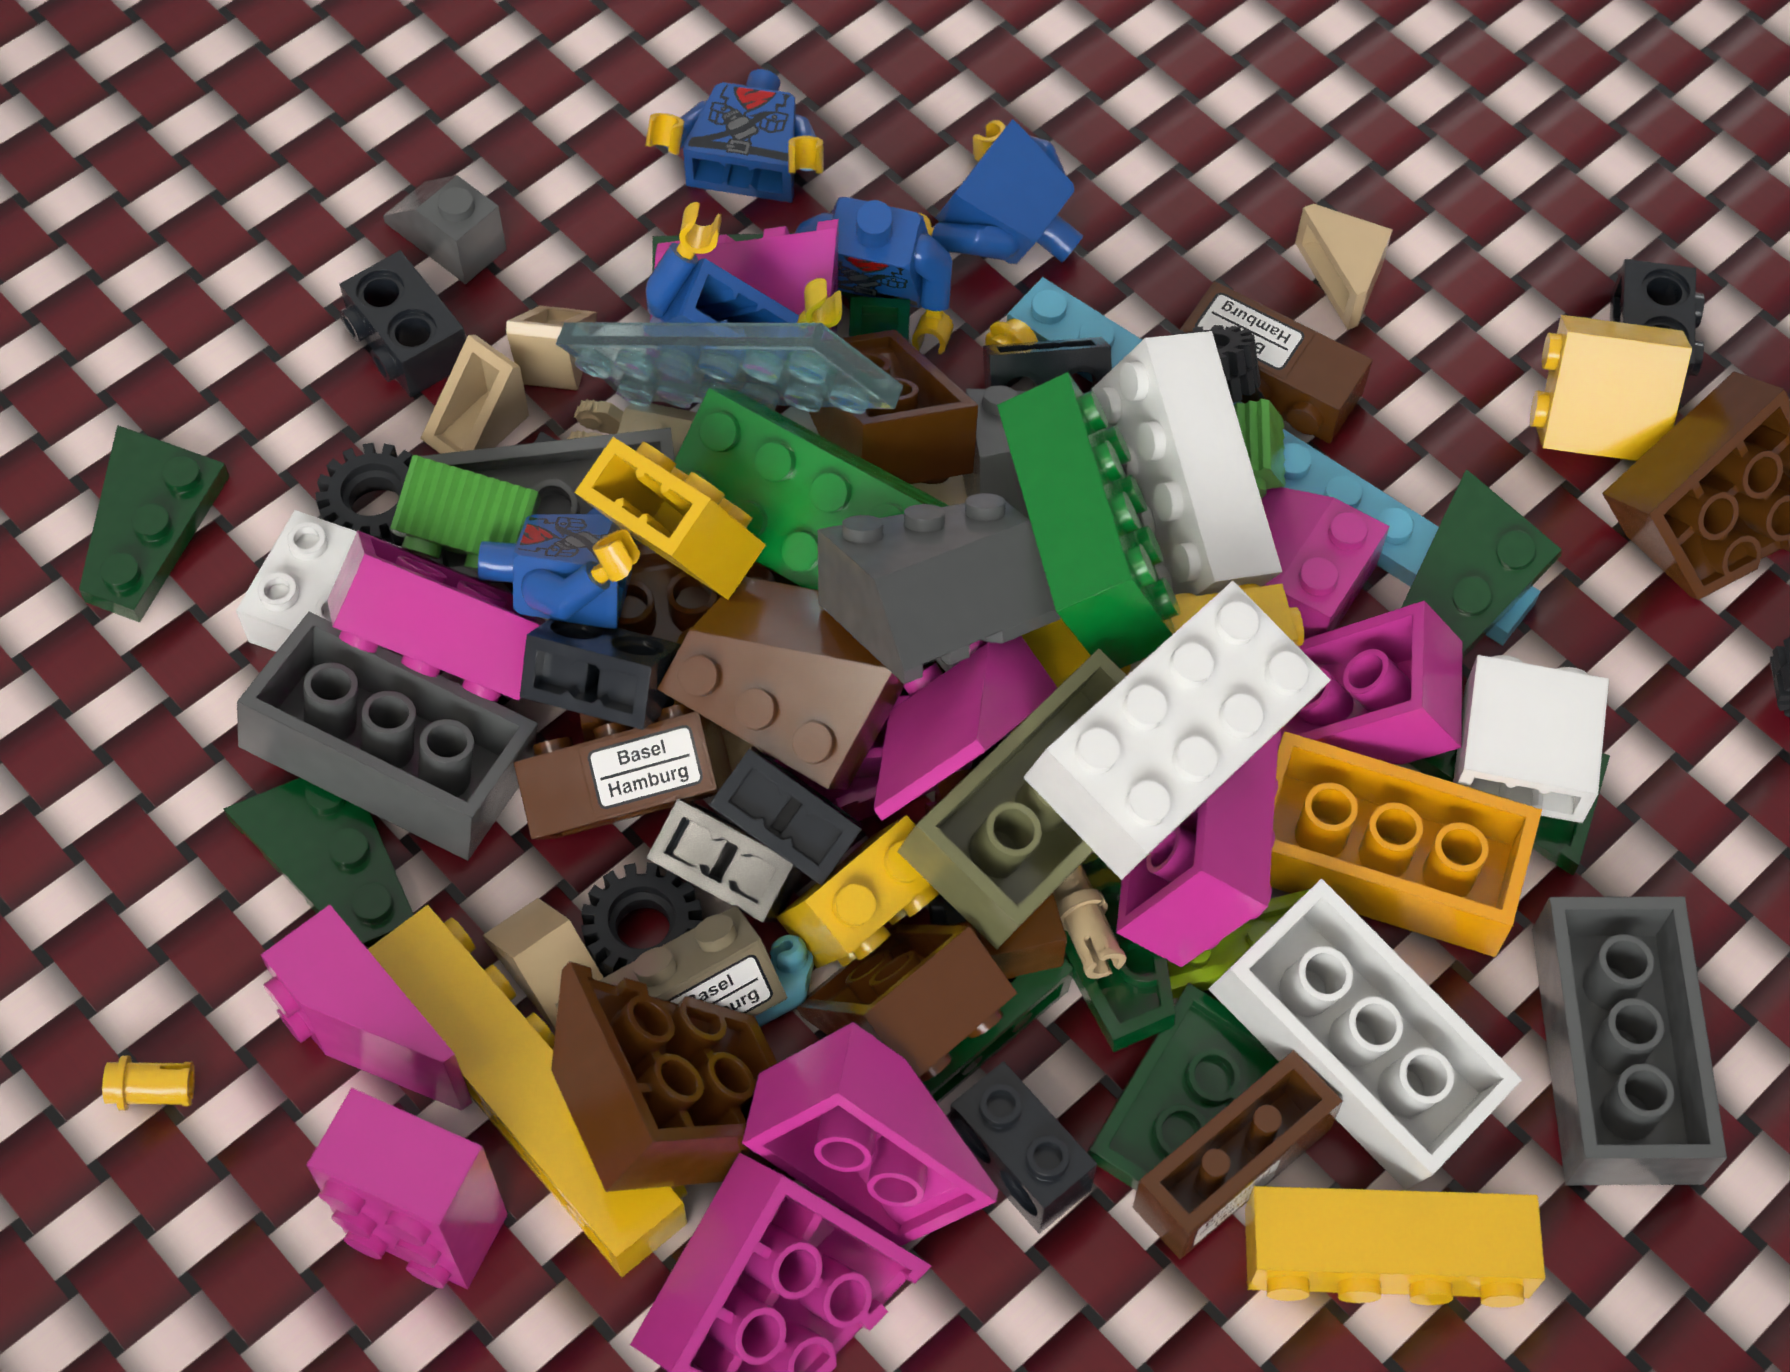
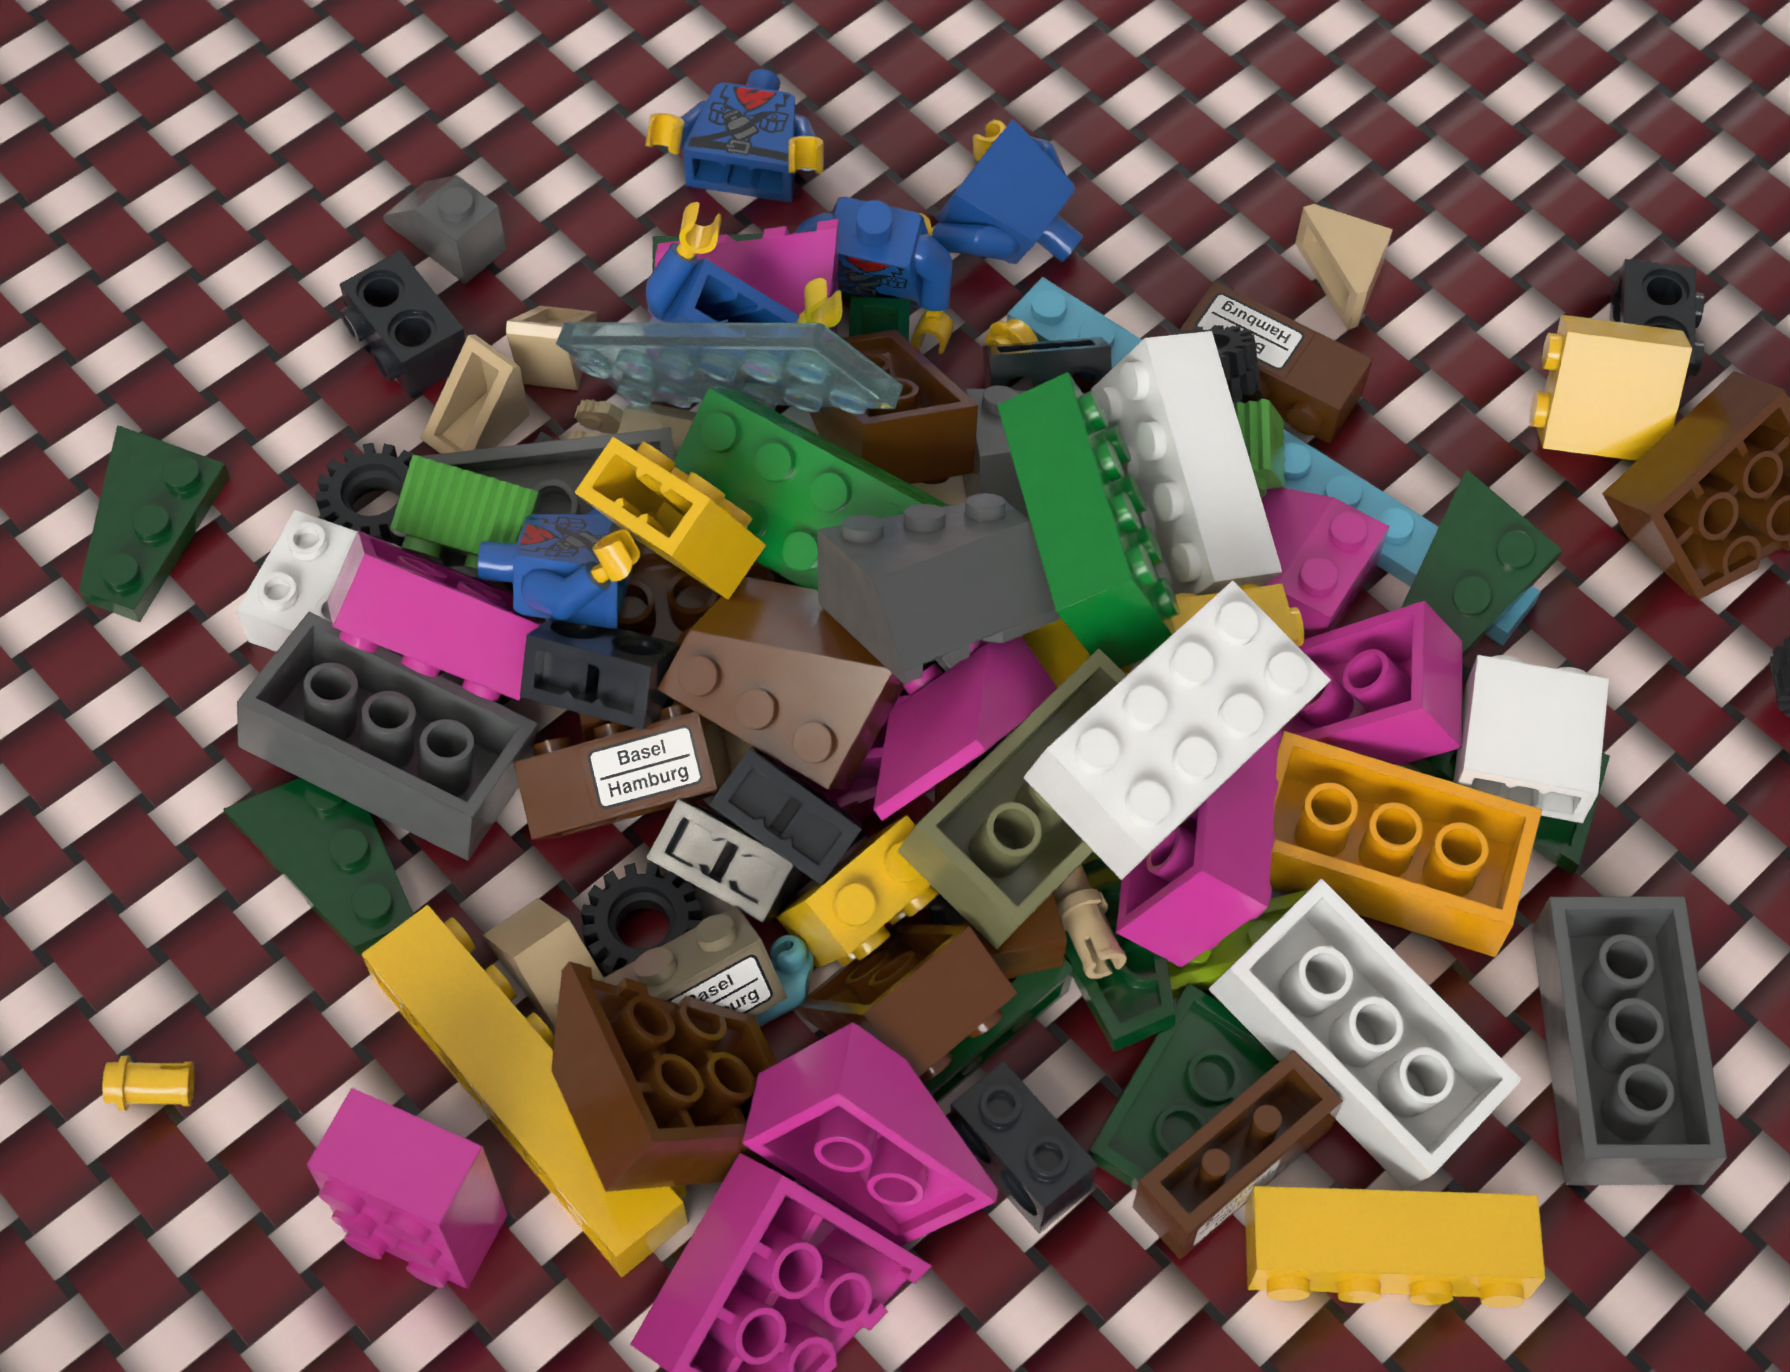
dark pink slope [261,905,473,1111] -> none

